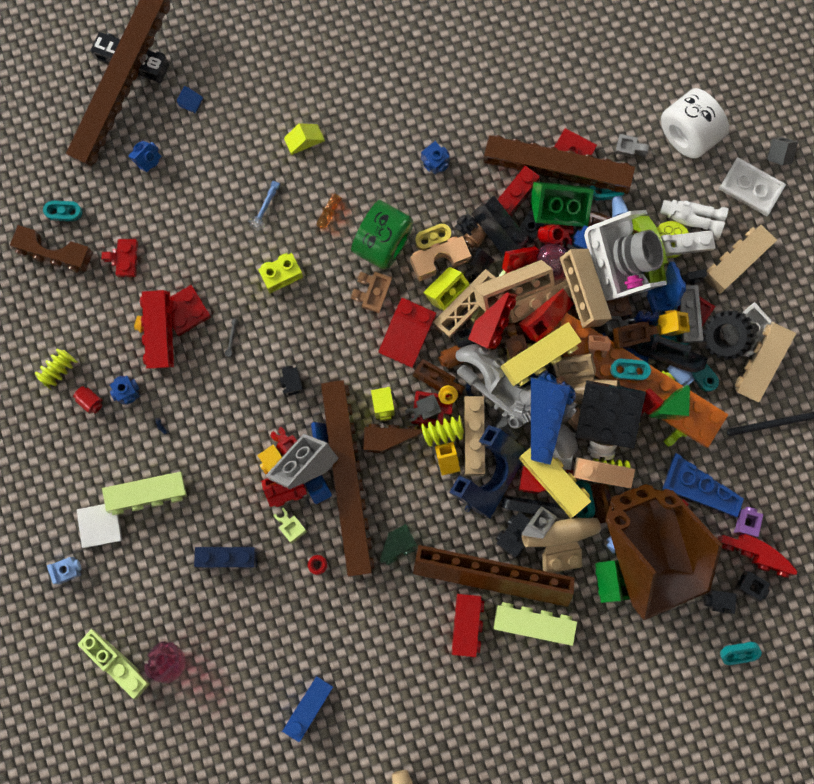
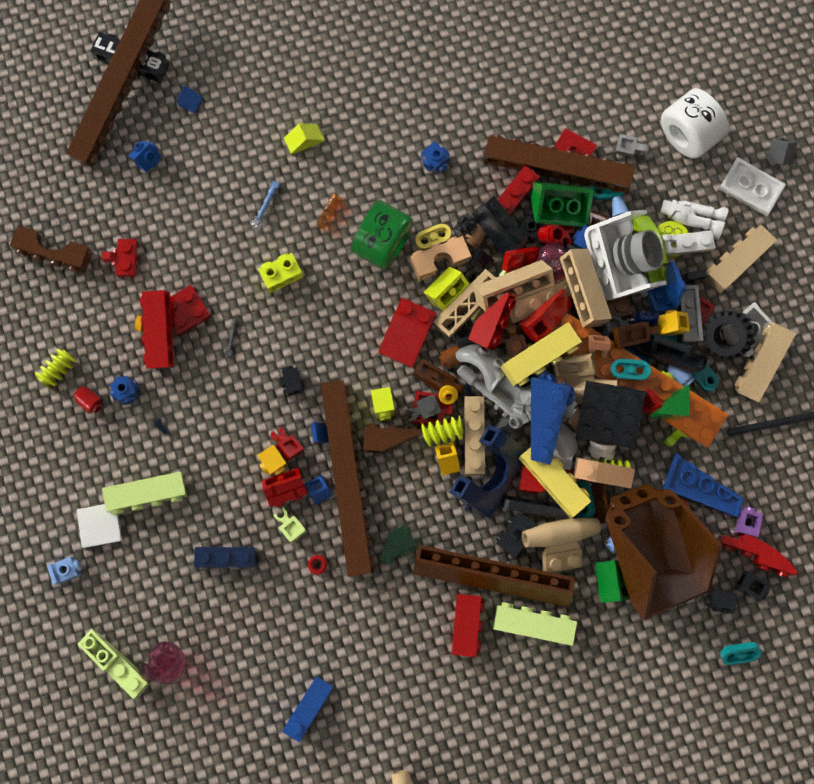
teal plate [43,201,82,221] -> none
light grey slope [265,434,338,489] -> none
medium nougat plate [351,271,392,314] -> none
light grey slope [522,506,557,539] -> none
dark pink plate [624,275,644,289] -> none

